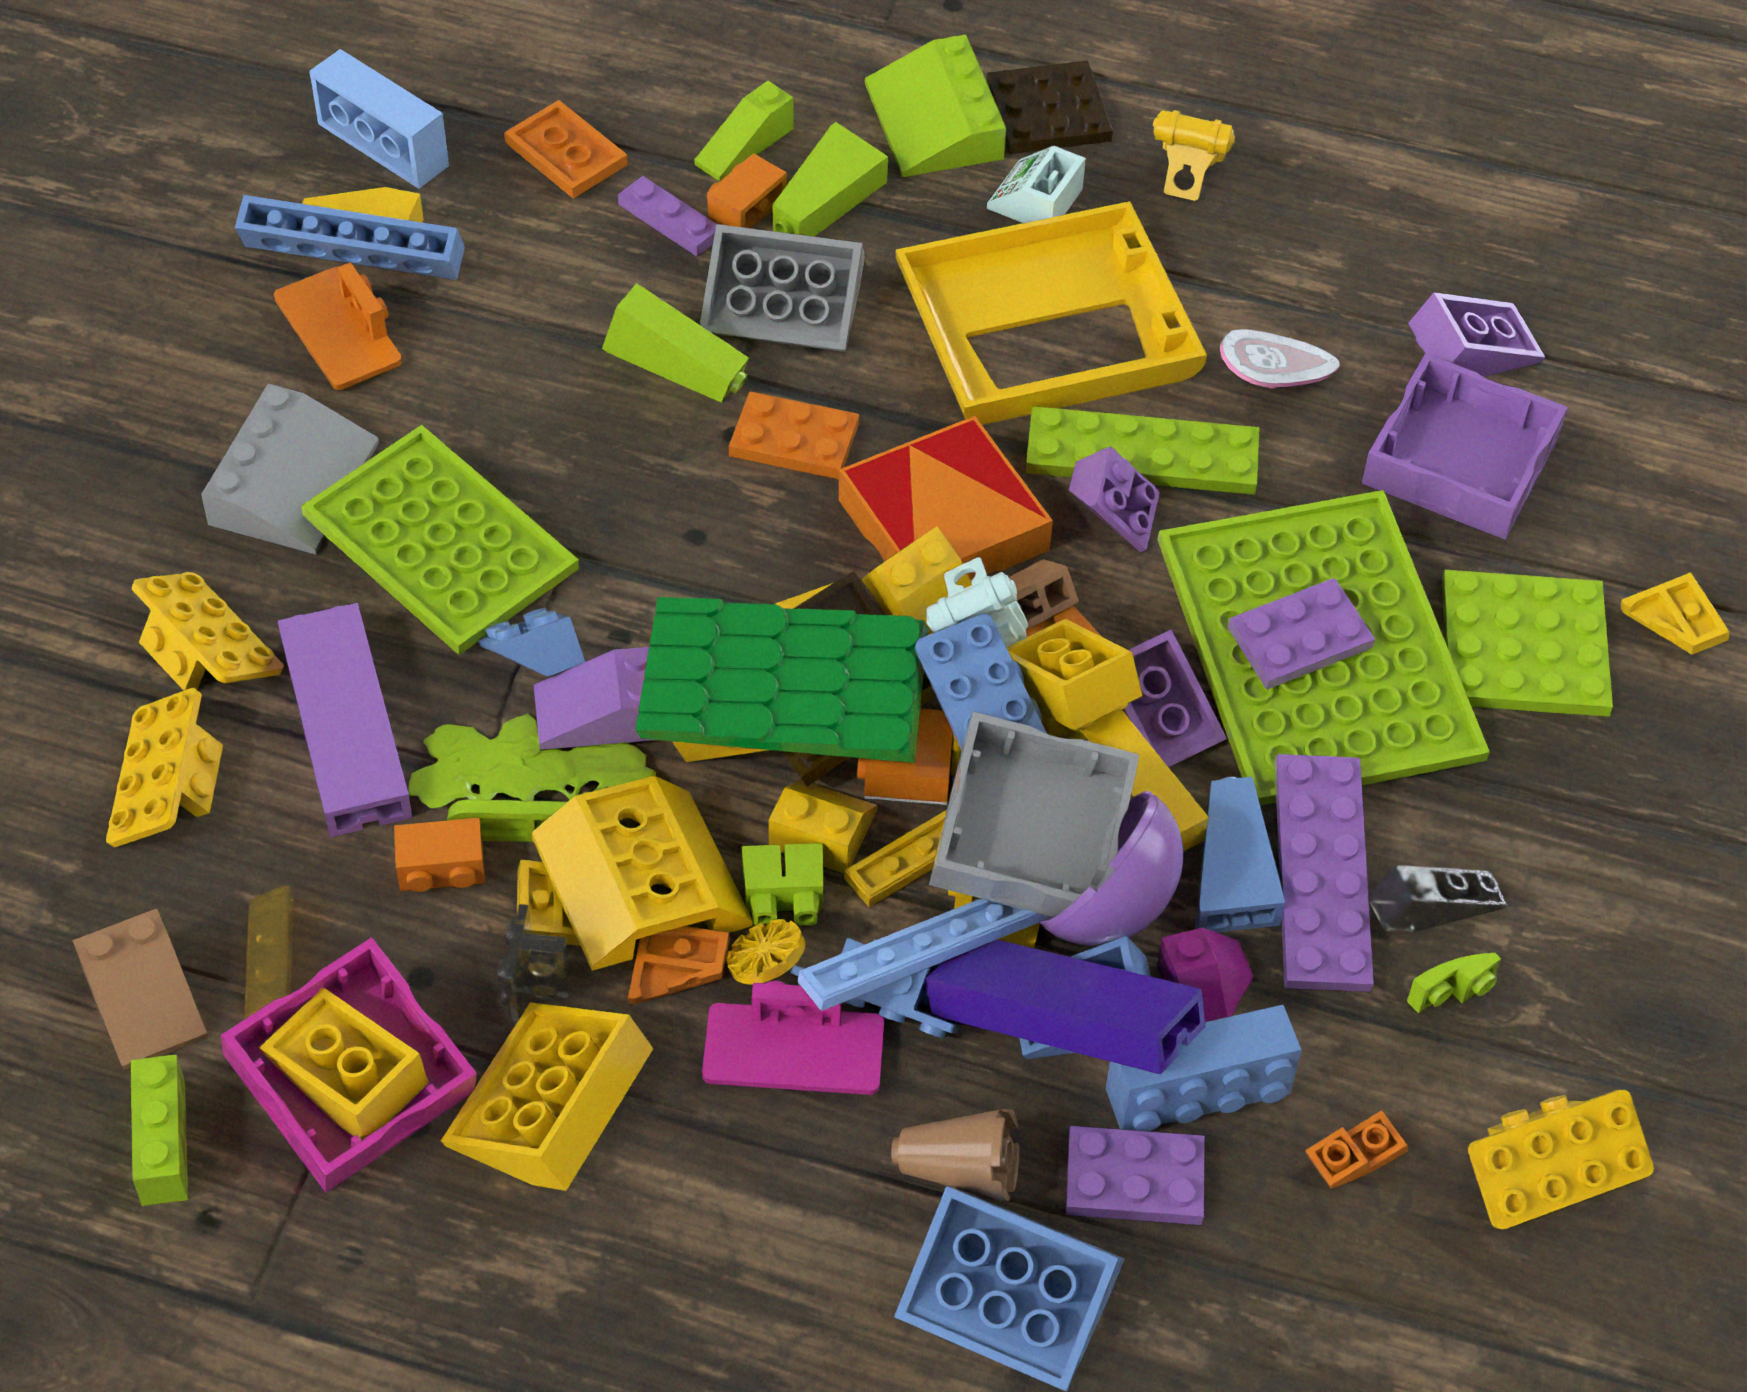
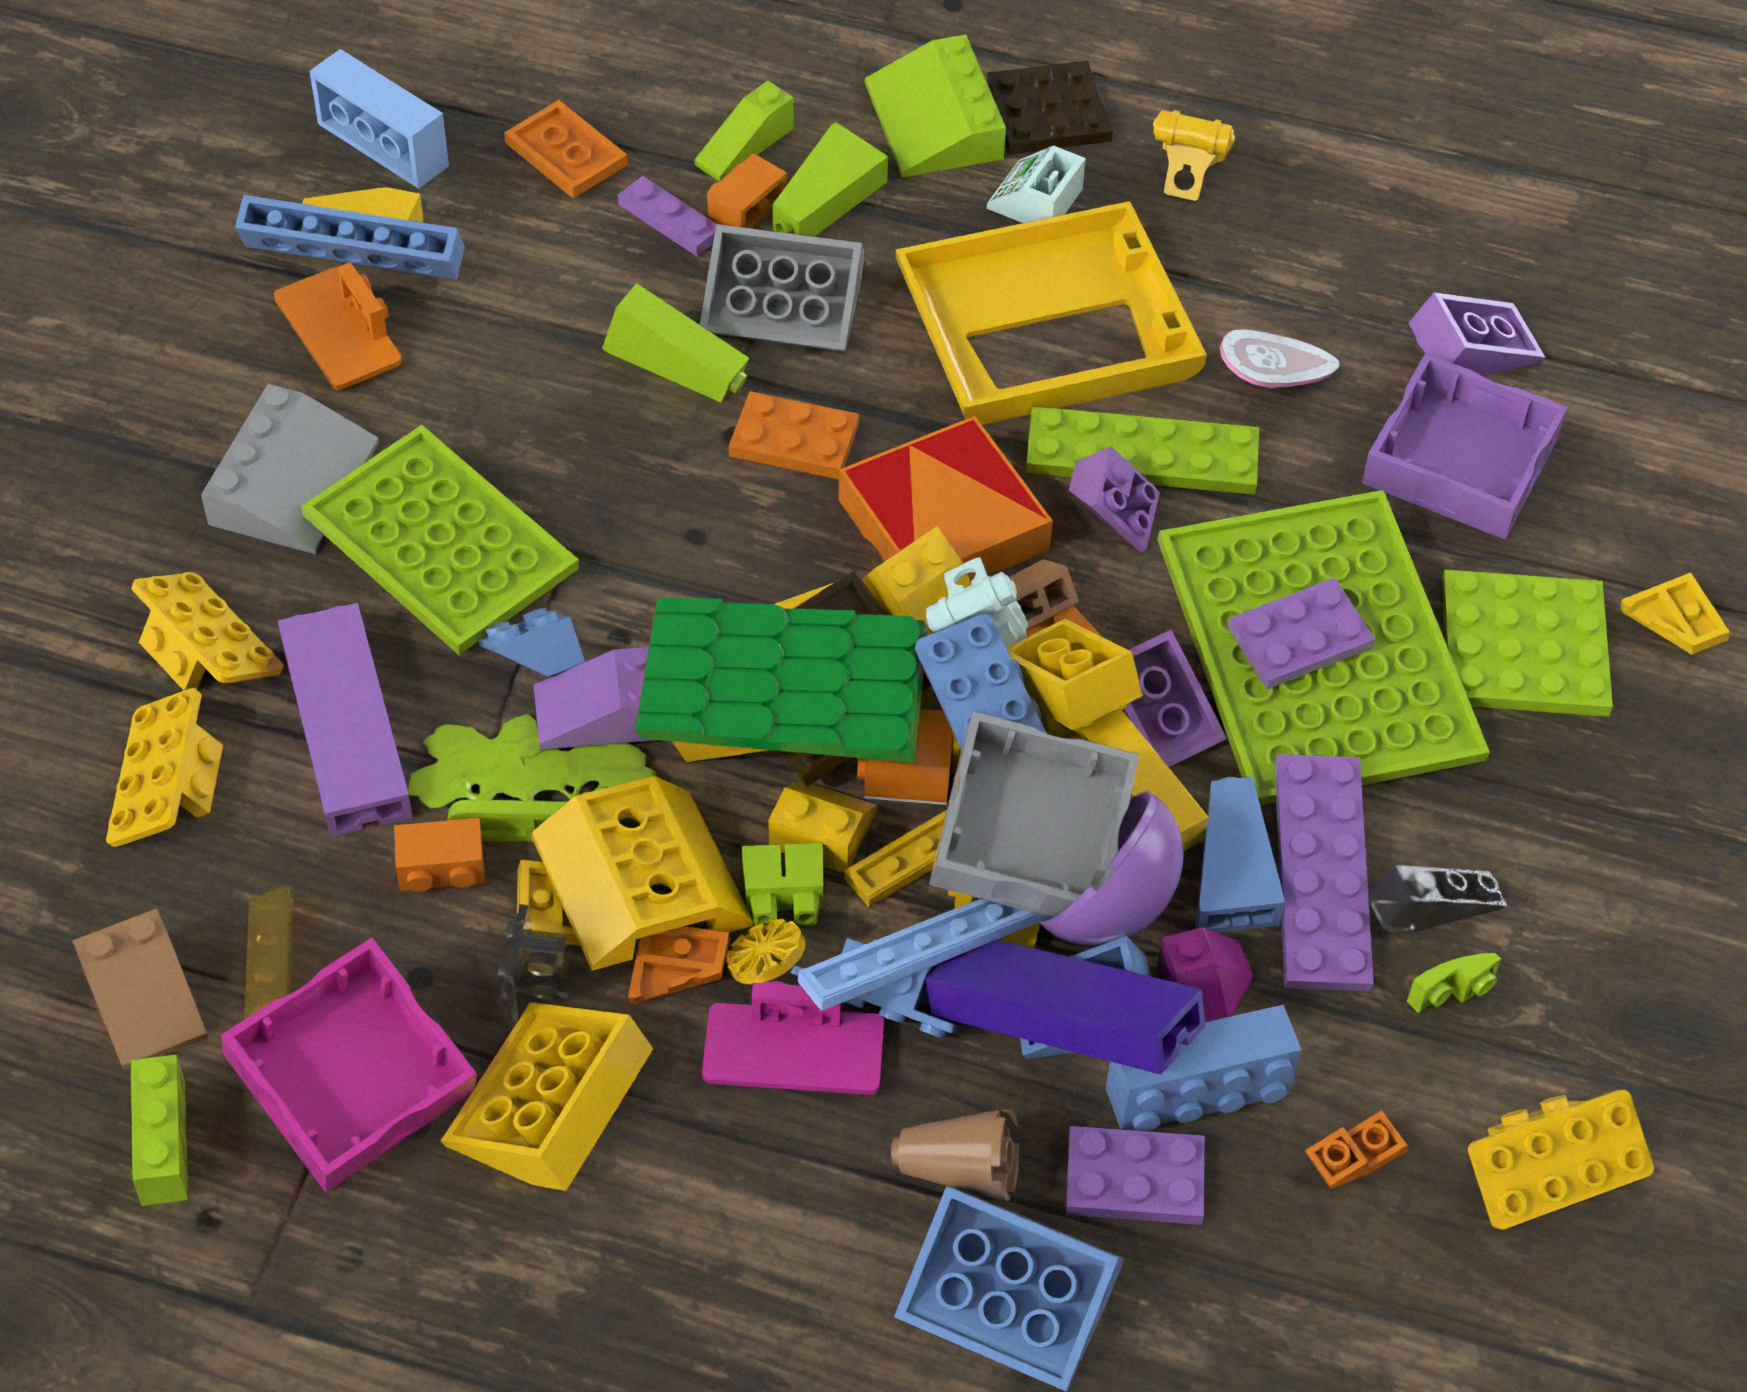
yellow slope [260,987,428,1141] -> none

